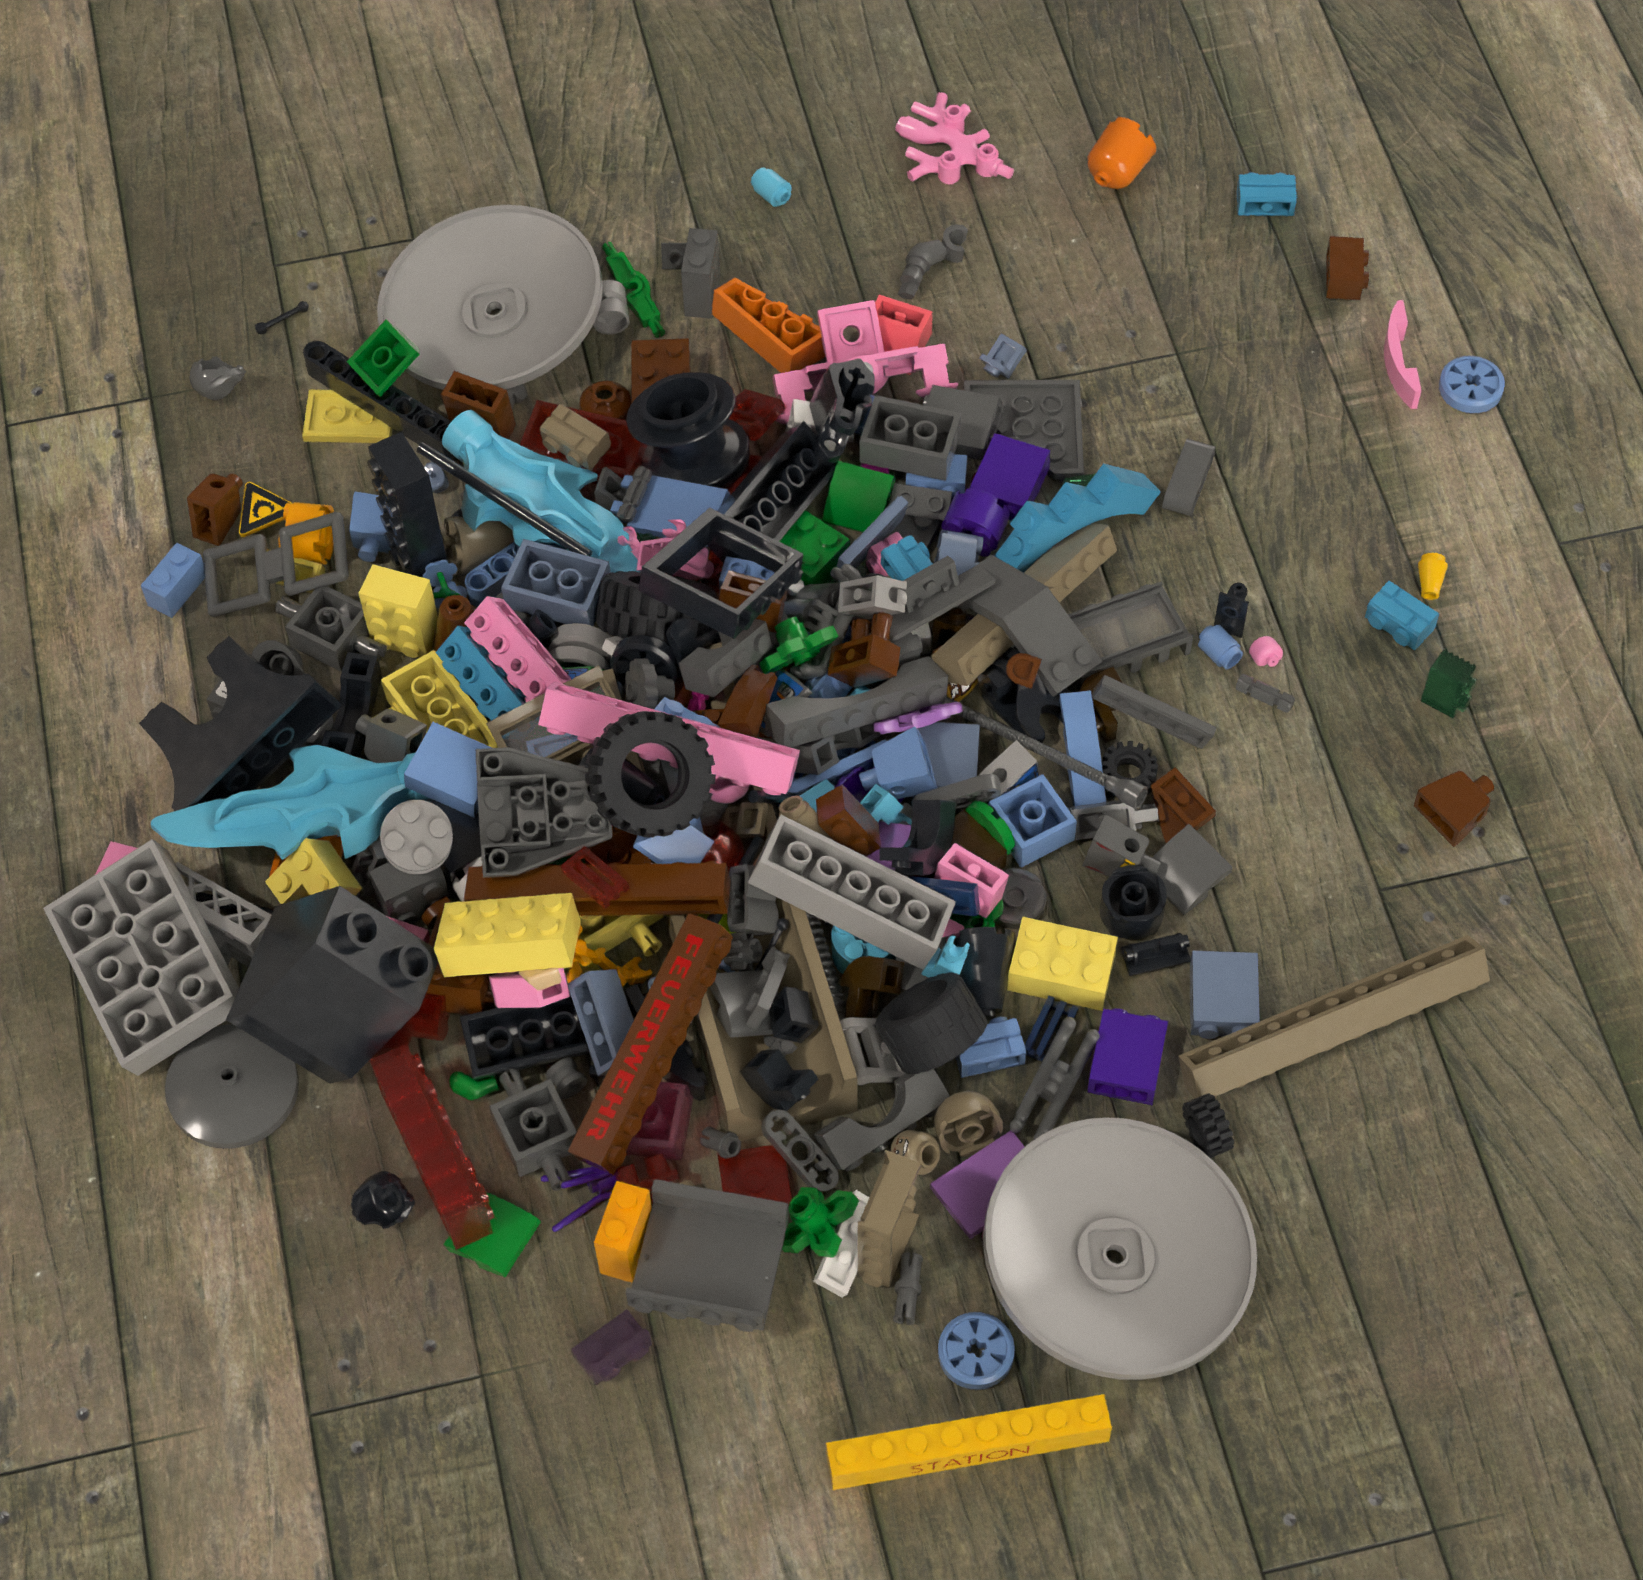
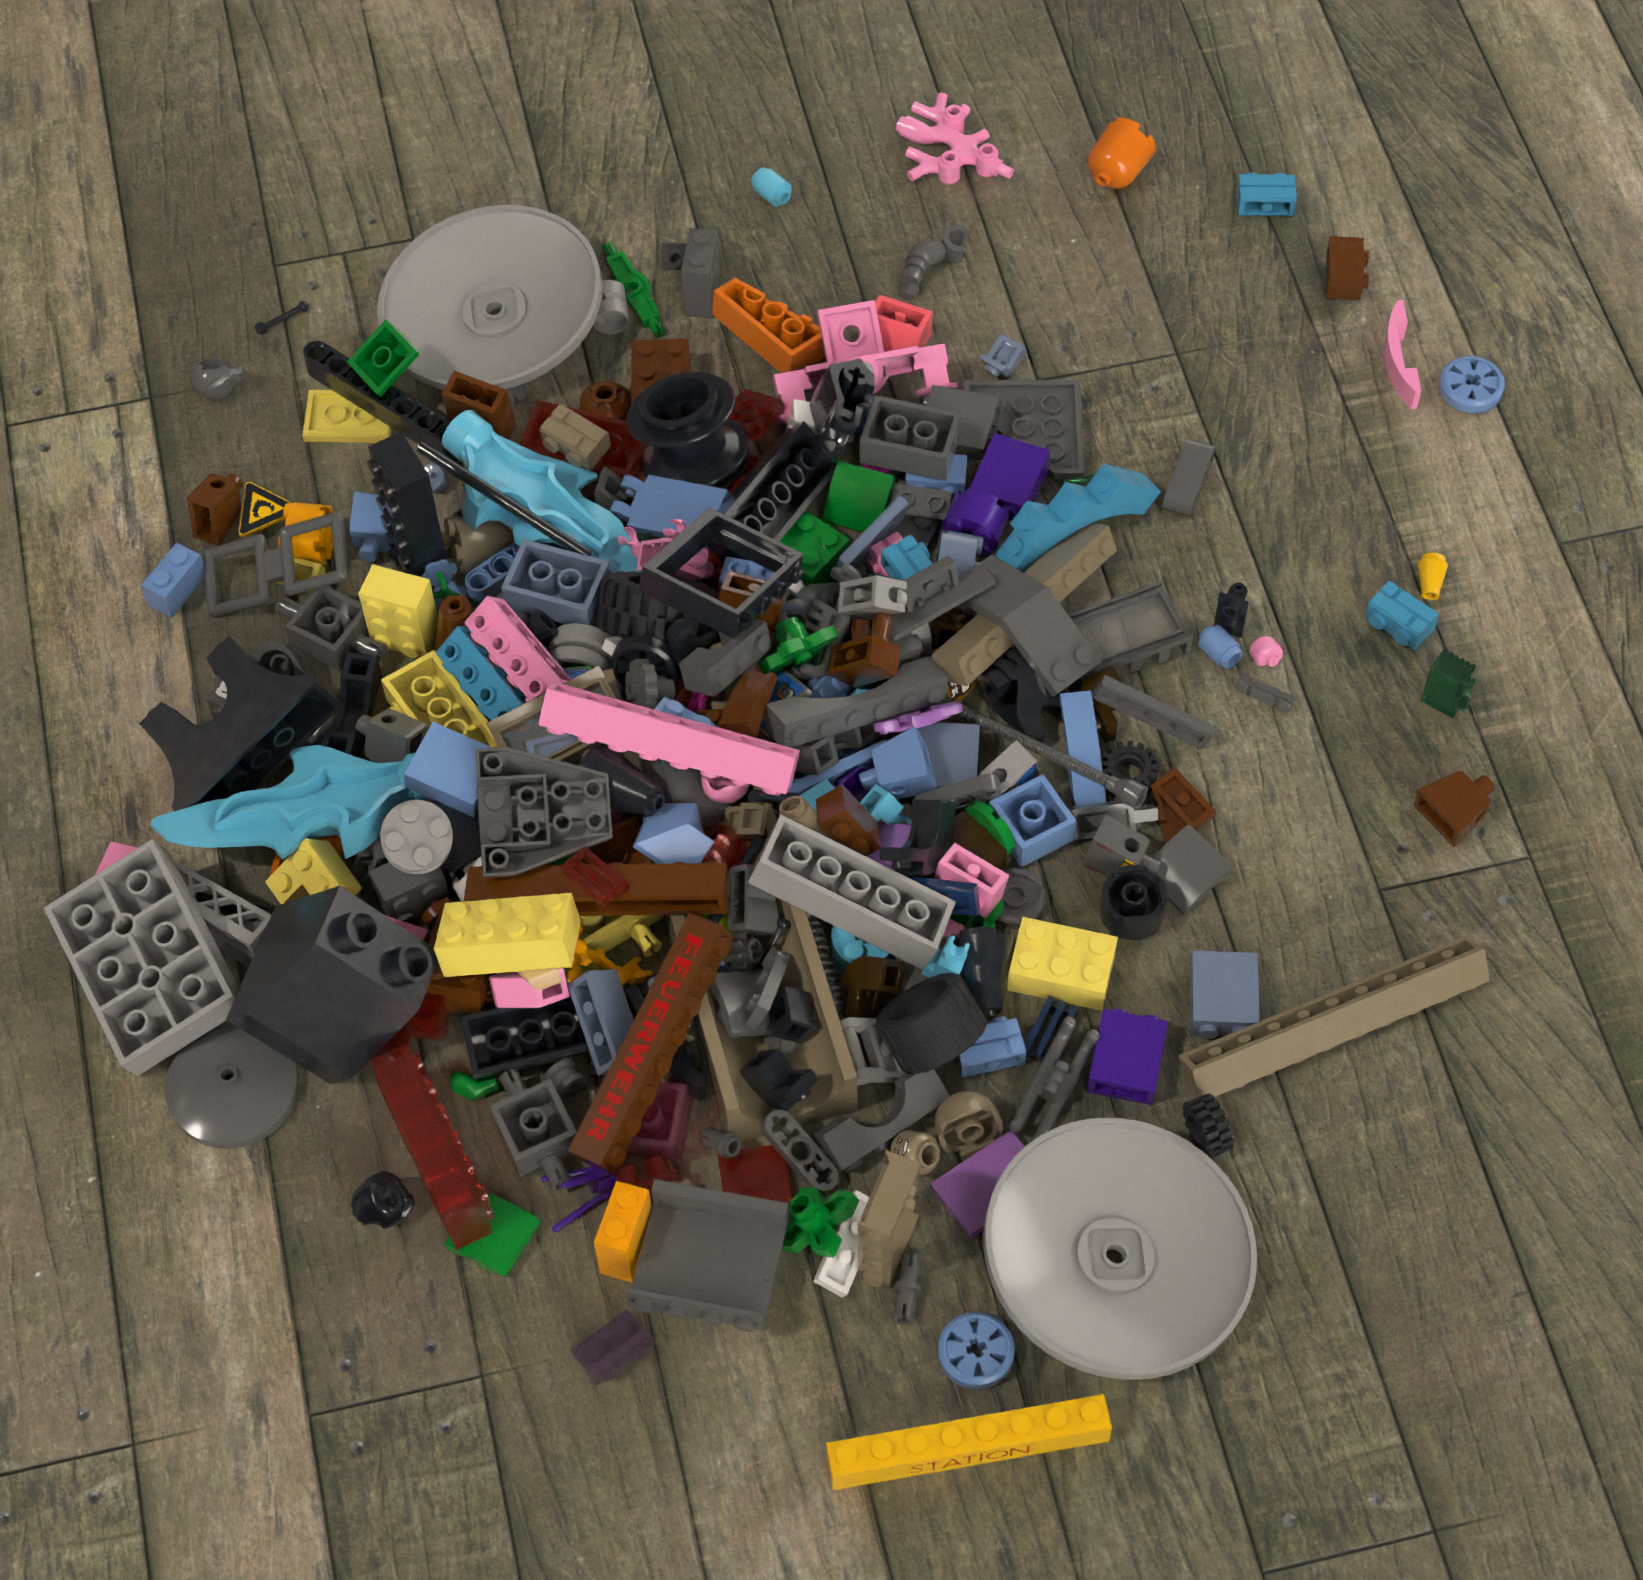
black tyre [585,711,716,838] -> none
dark grey axle [617,466,652,523] -> none
reddish brown tile [1006,653,1042,689] -> none
black hinge [1120,933,1191,976] -> none

